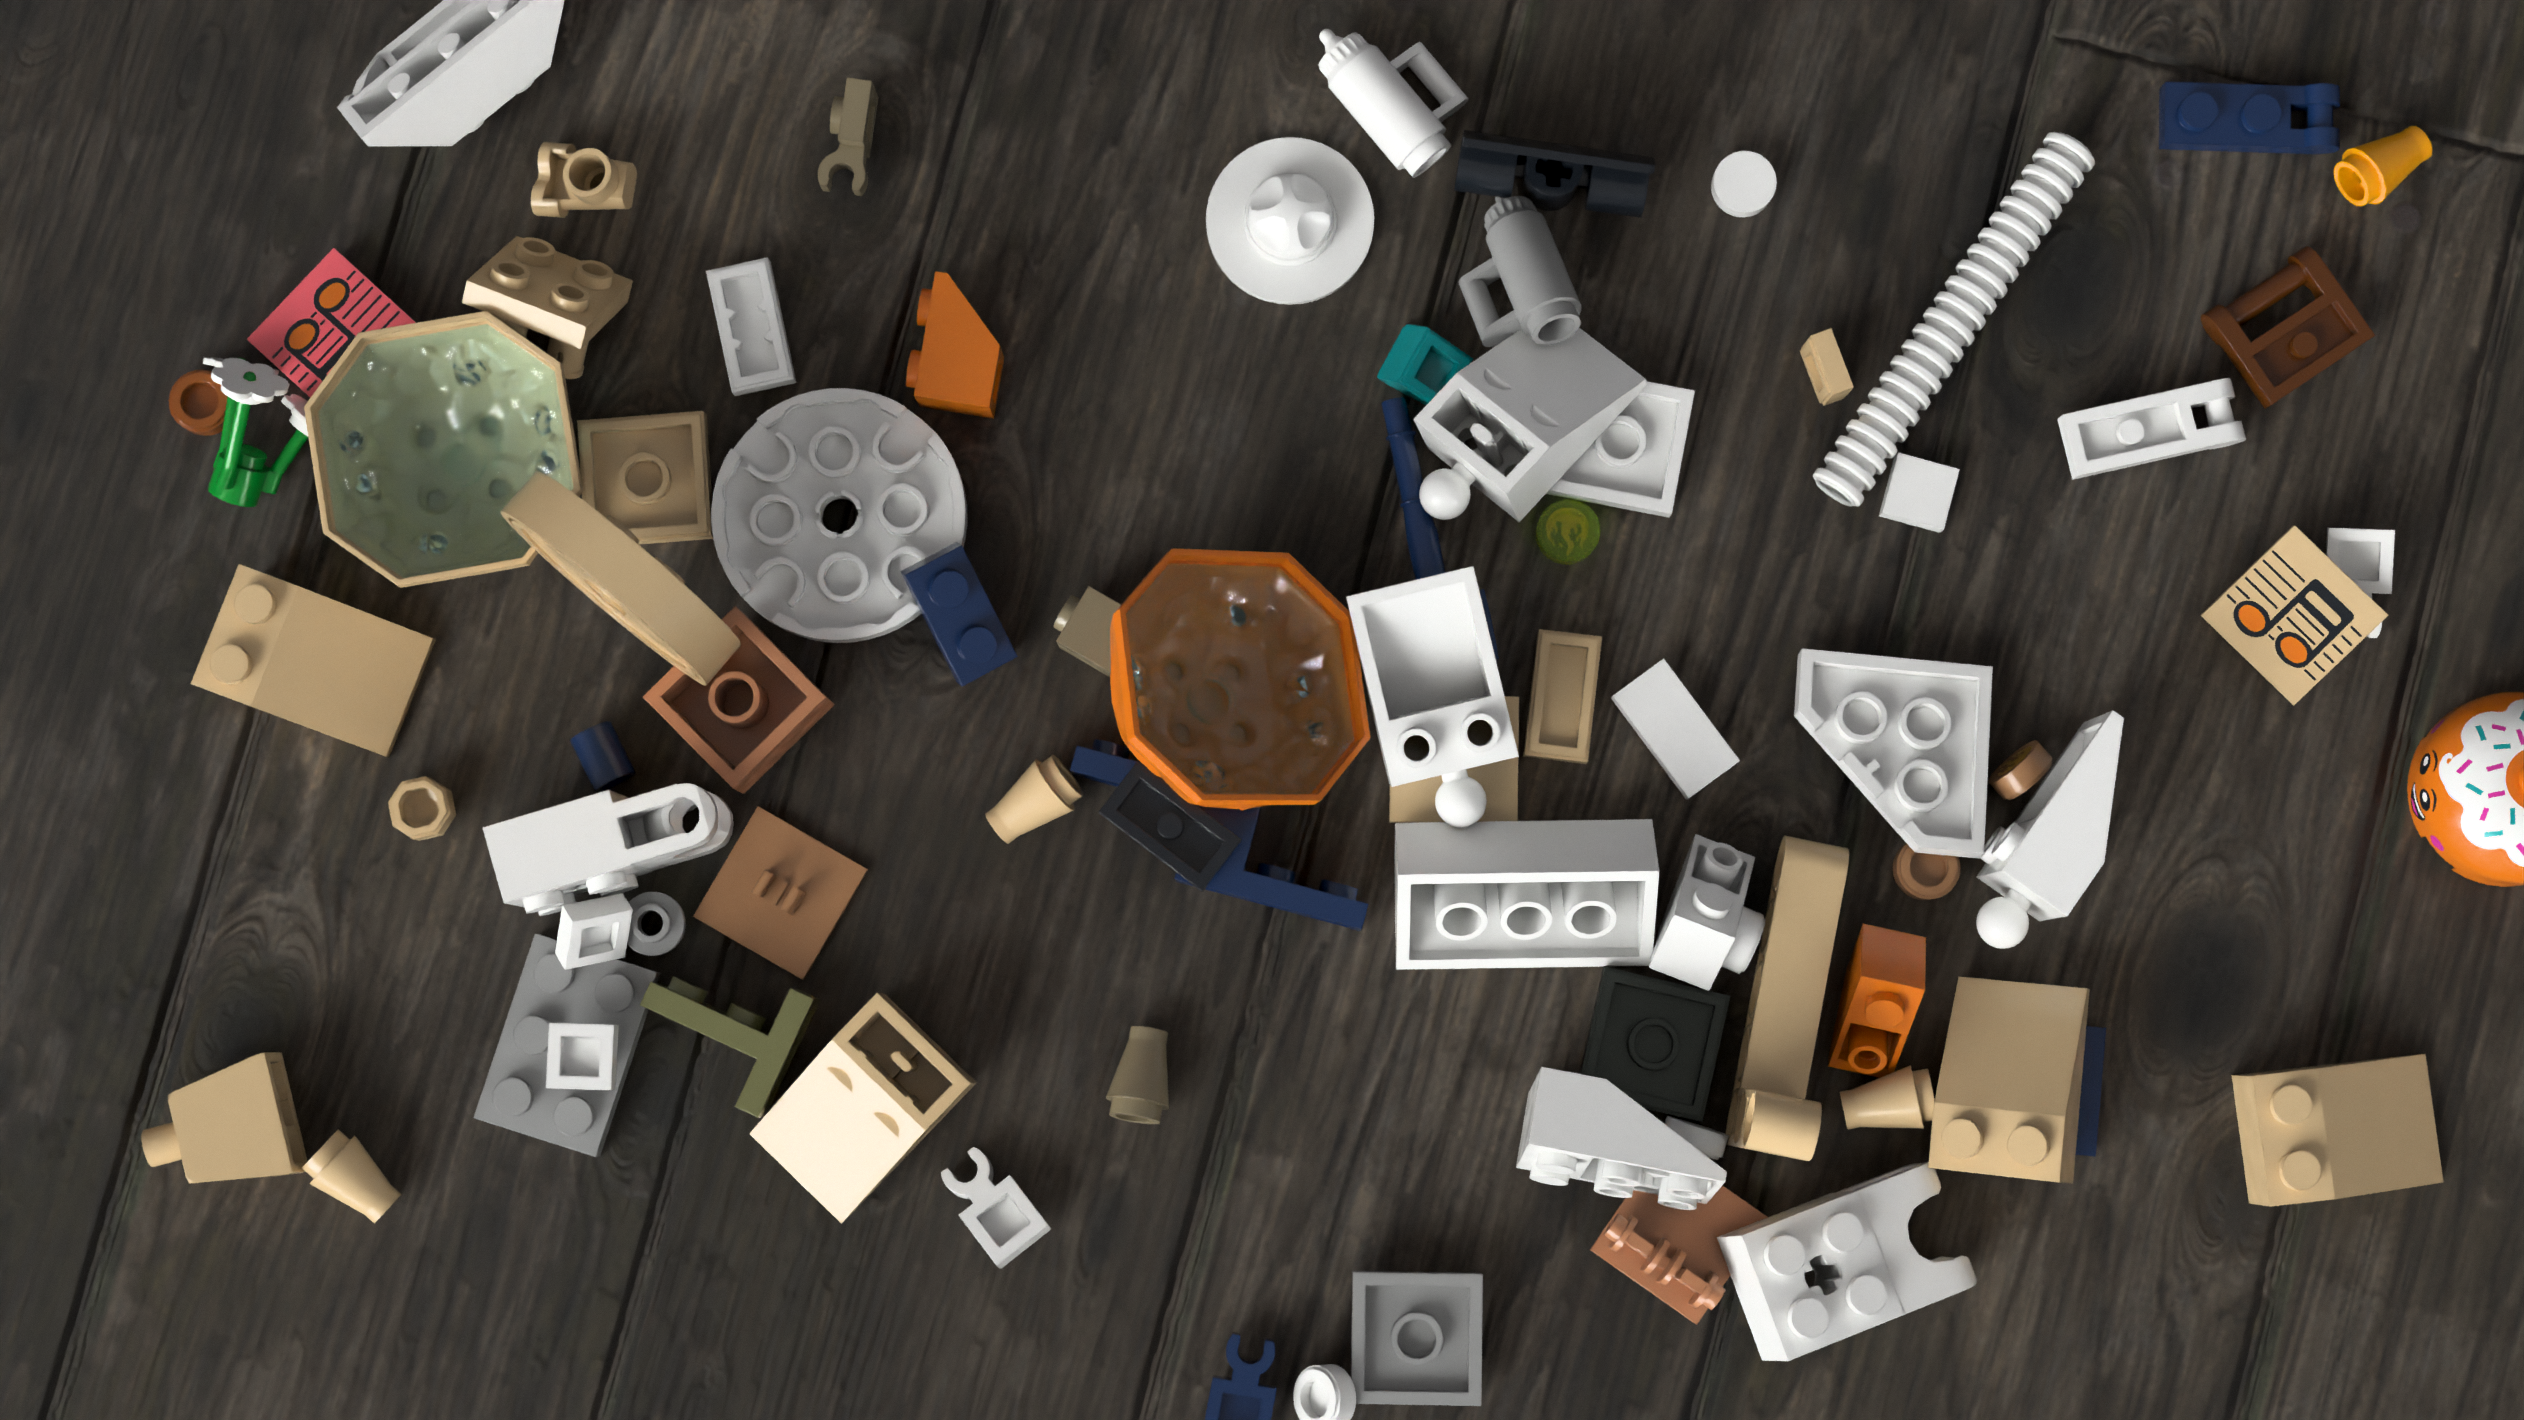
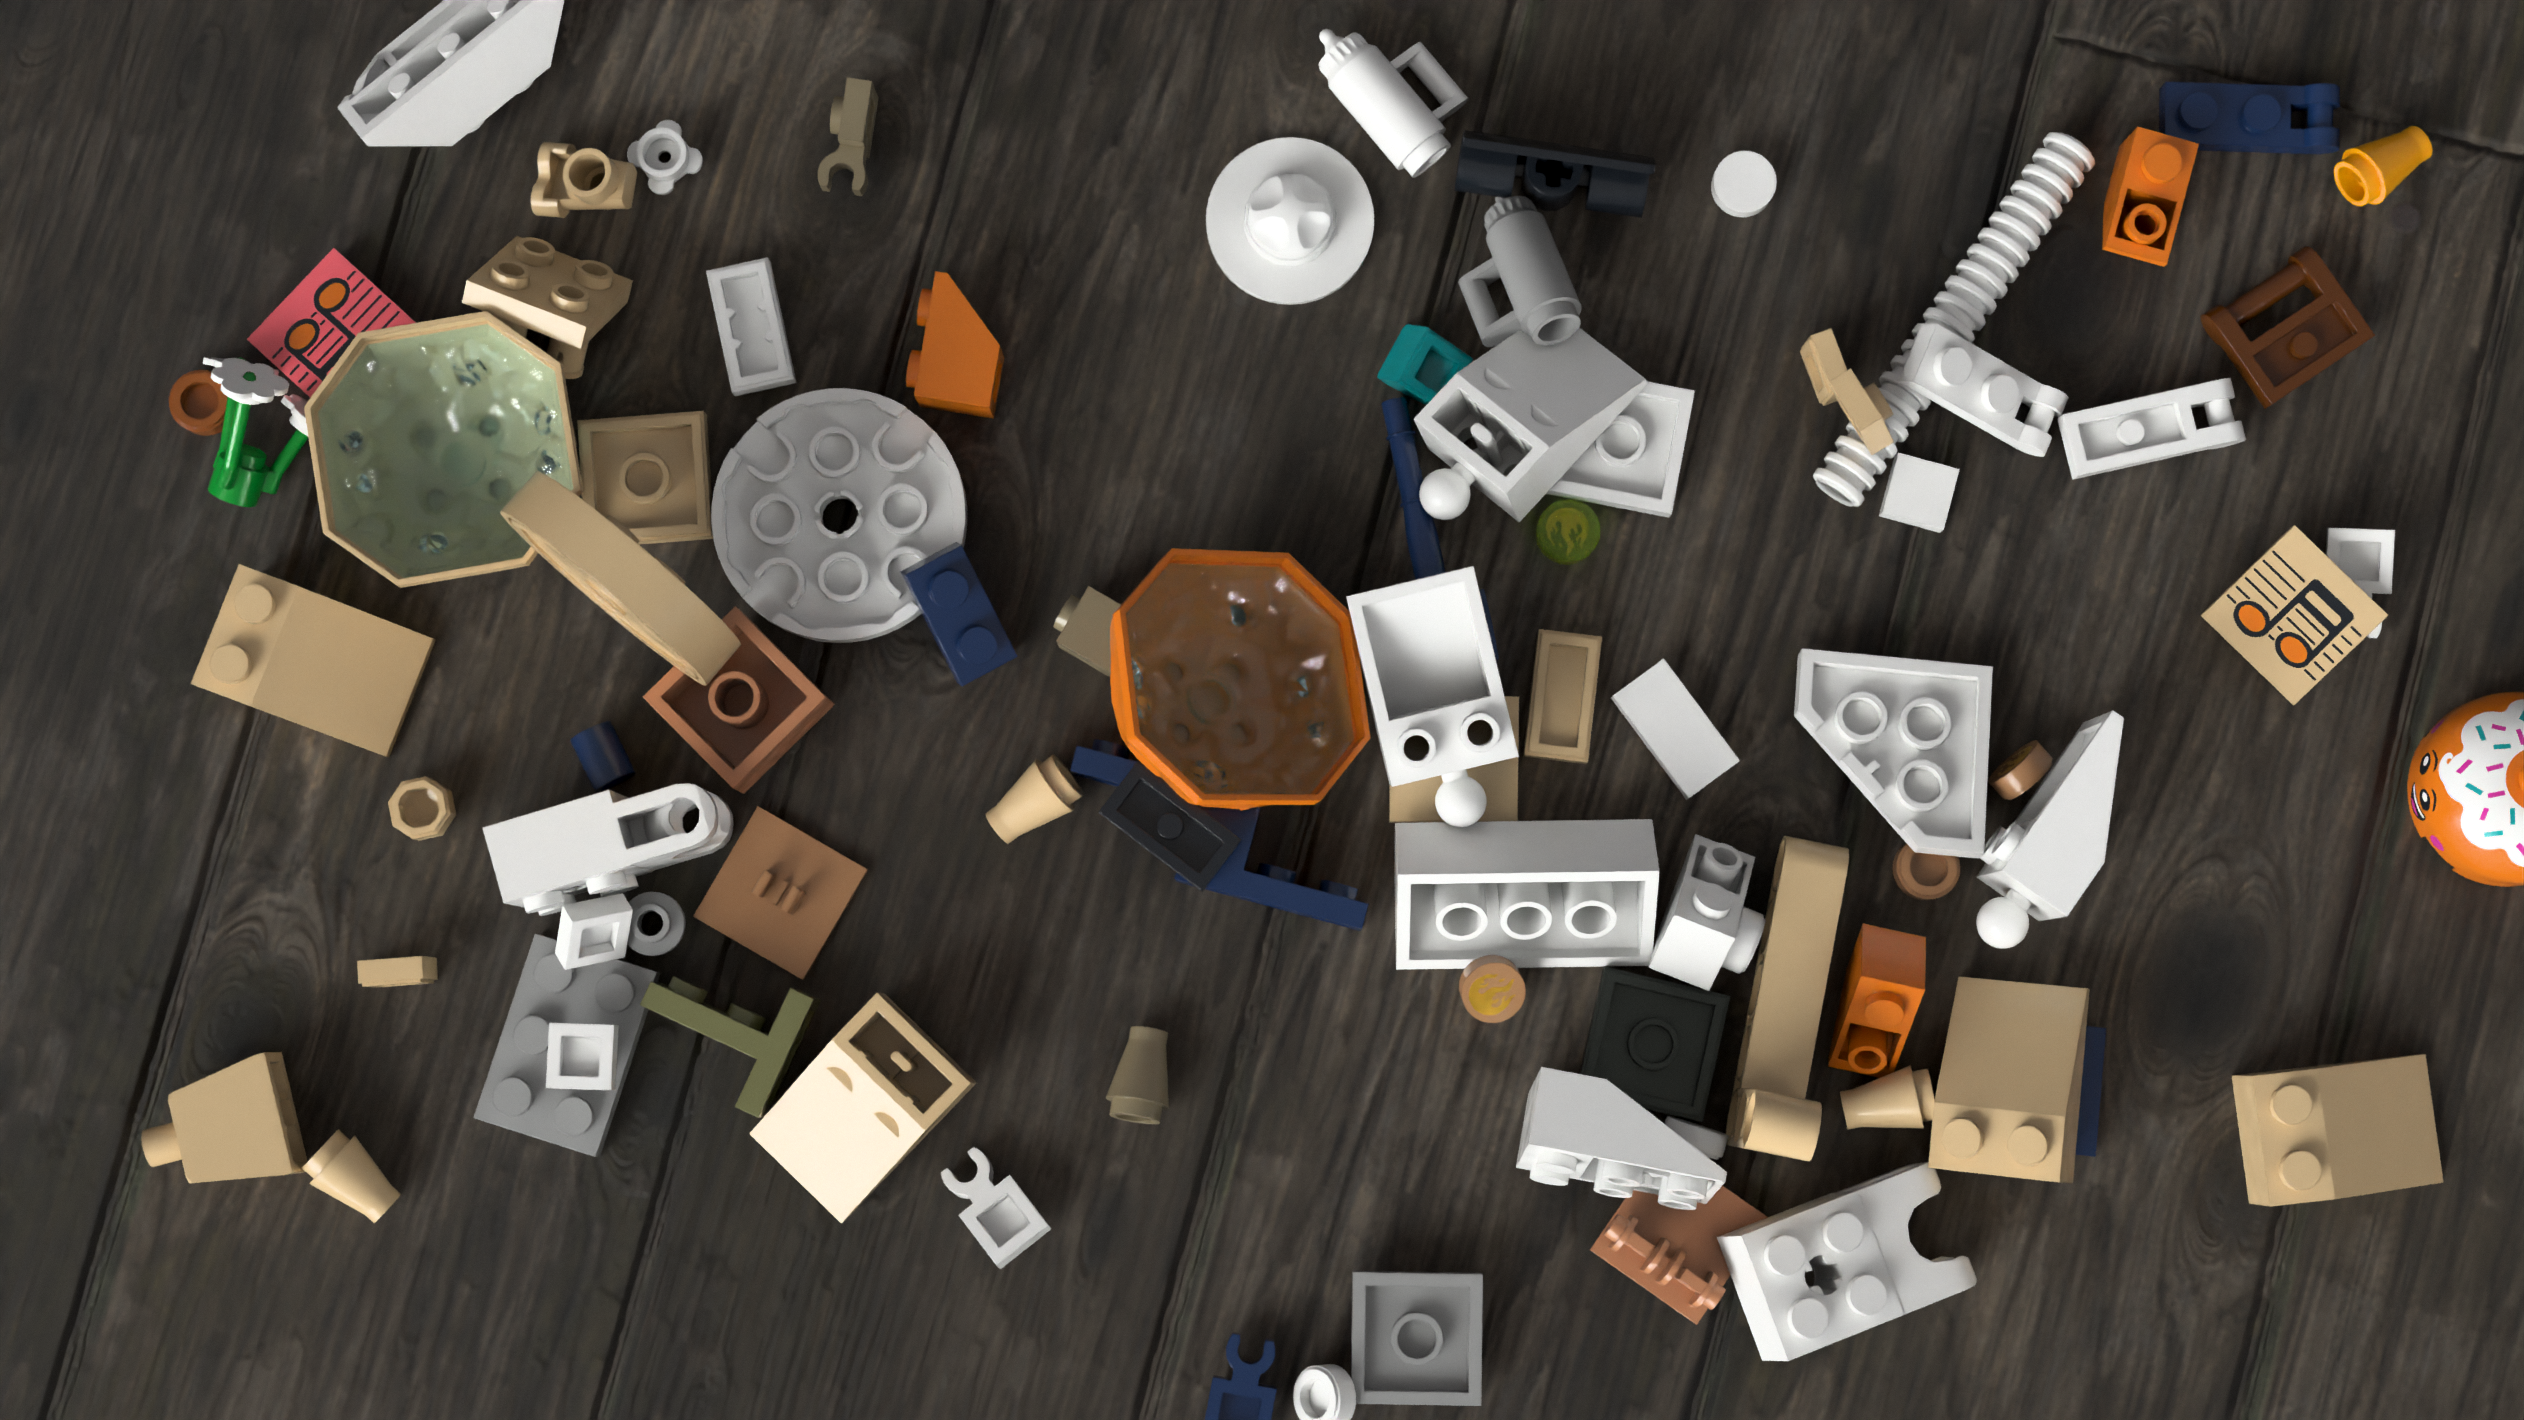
none -> tan tile [357,956,438,988]
none -> white plate [627,120,703,195]
none -> medium nougat tile [1459,955,1526,1023]
none -> tan plate [1829,368,1894,455]
none -> white plate [1898,323,2069,457]
none -> orange slope [2102,126,2199,267]

